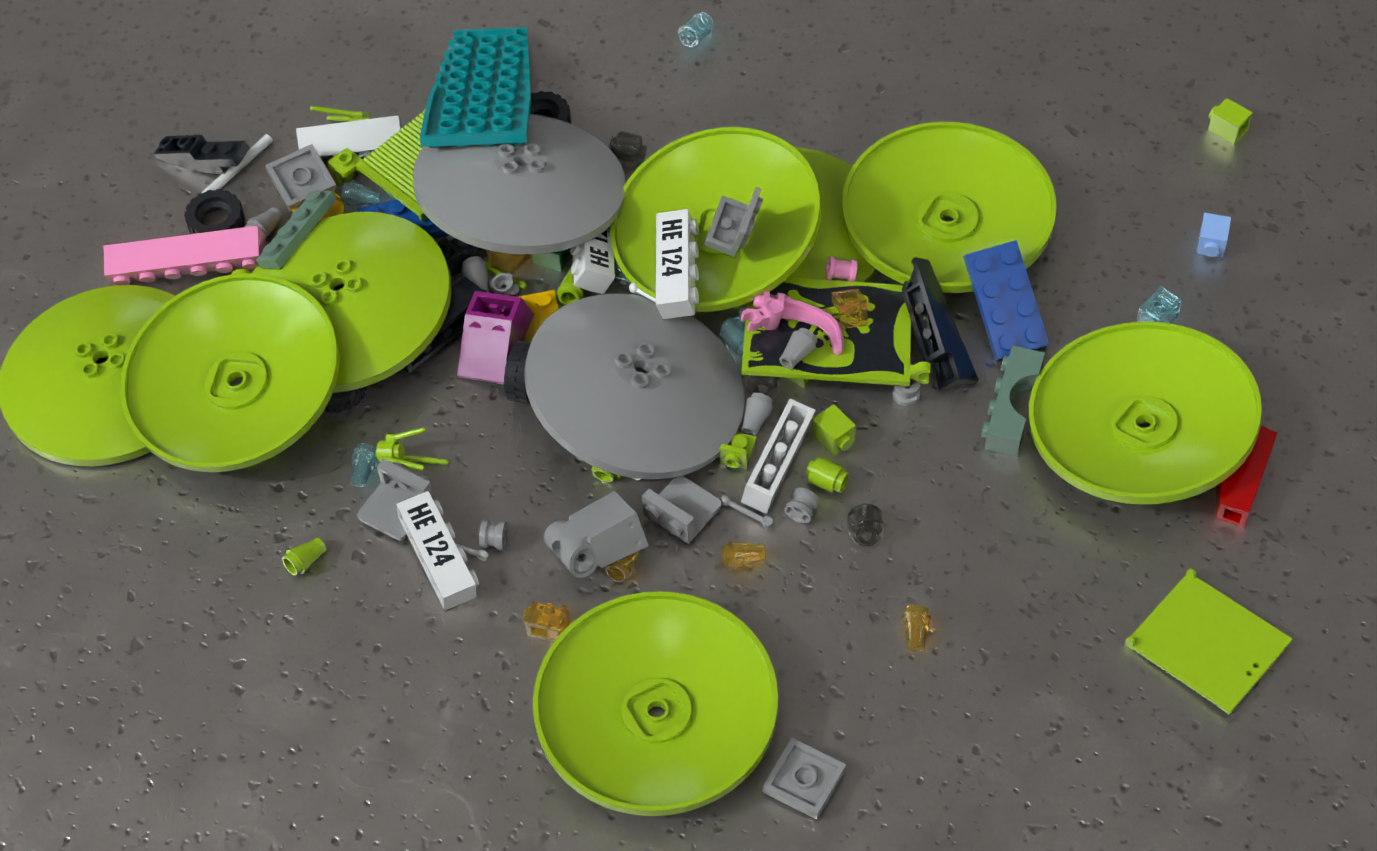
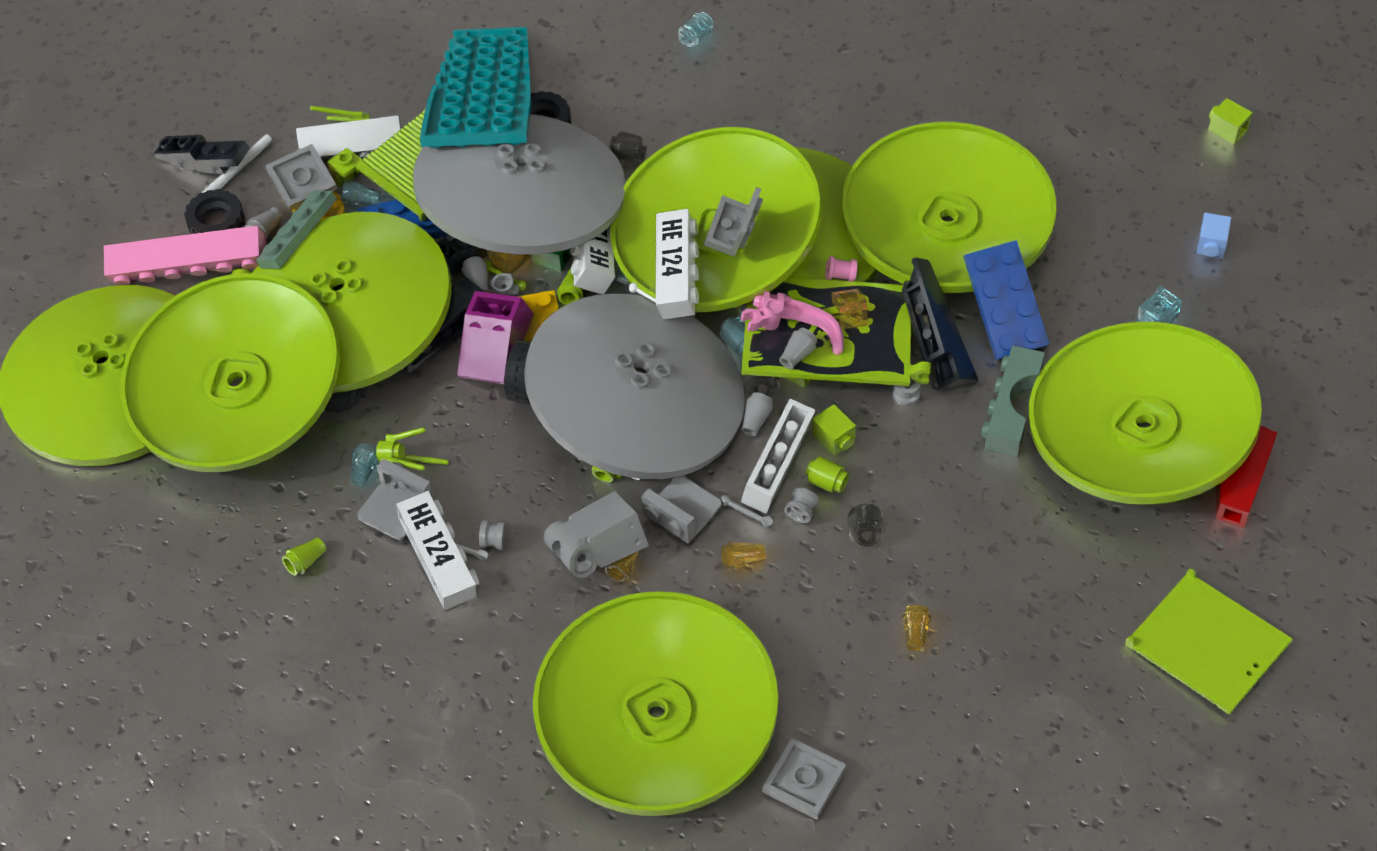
clear yellow brick [522,601,571,643] -> none
lime bracket [719,432,757,470] -> none

